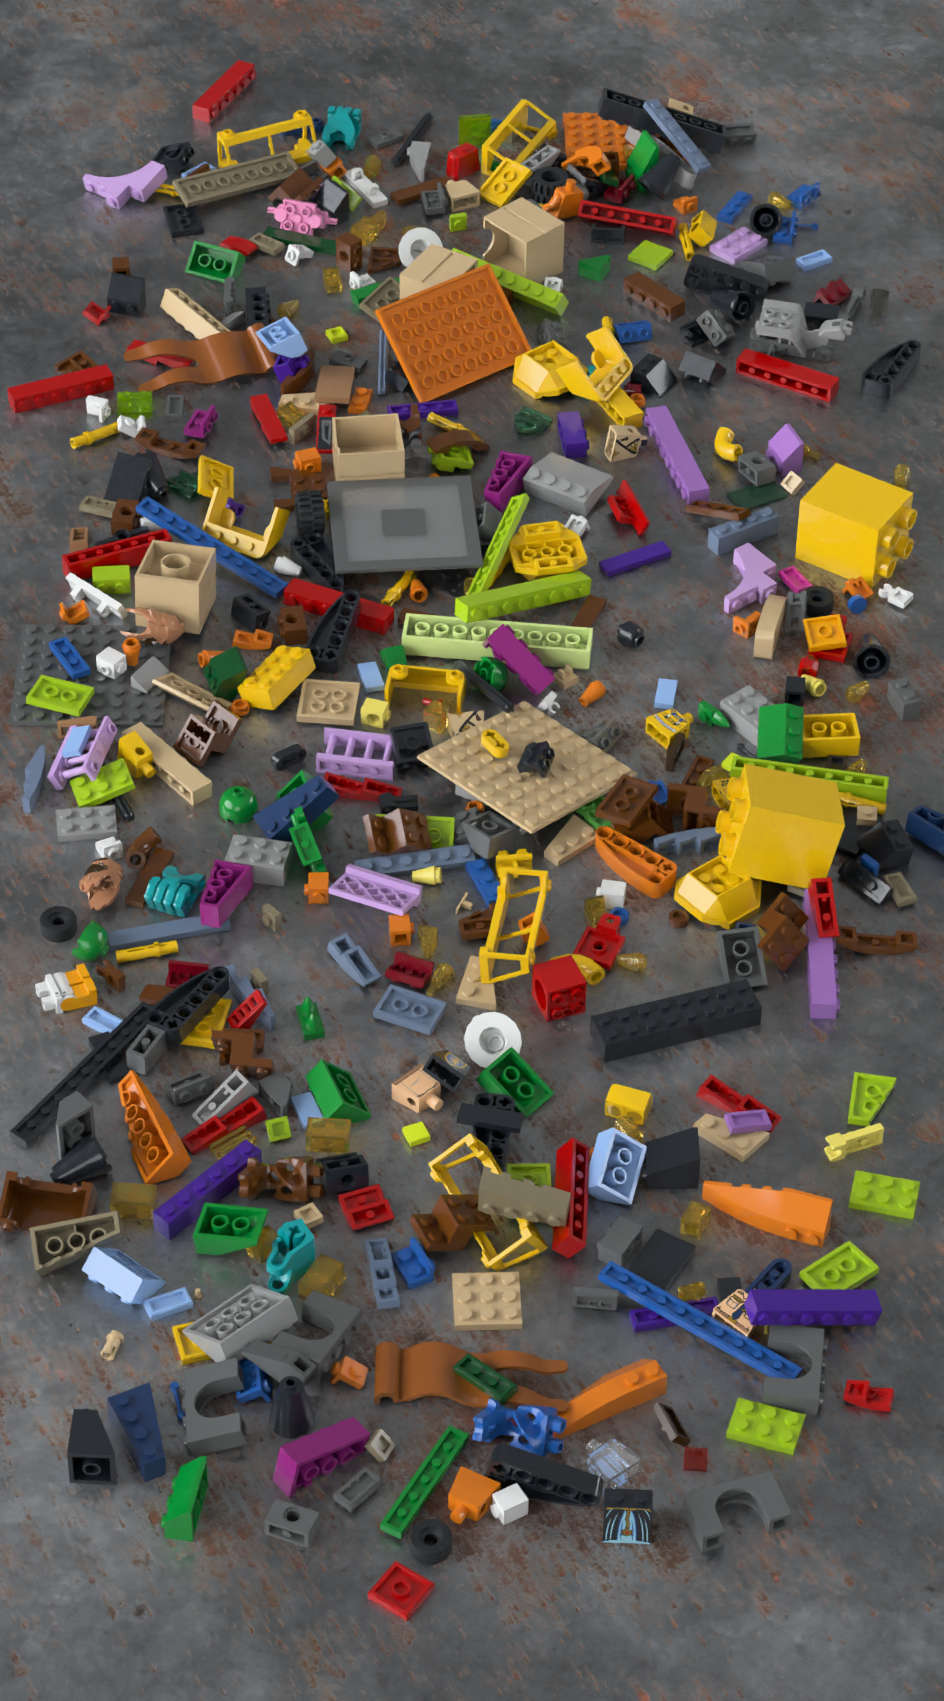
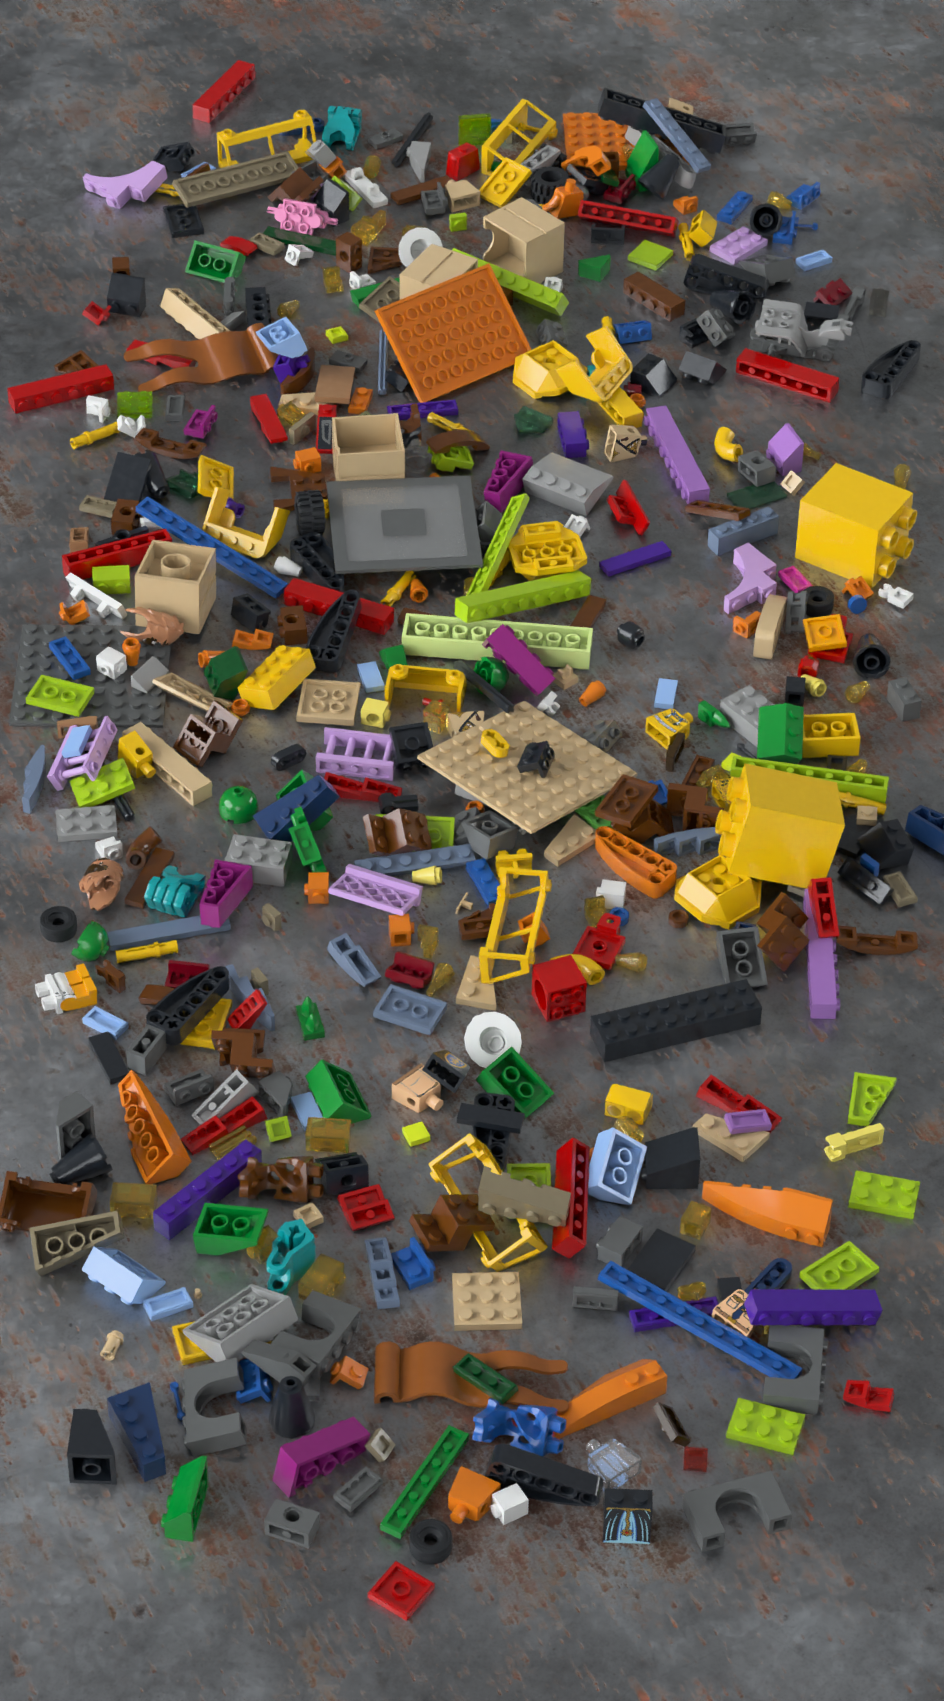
black plate [9,1001,153,1147] -> none

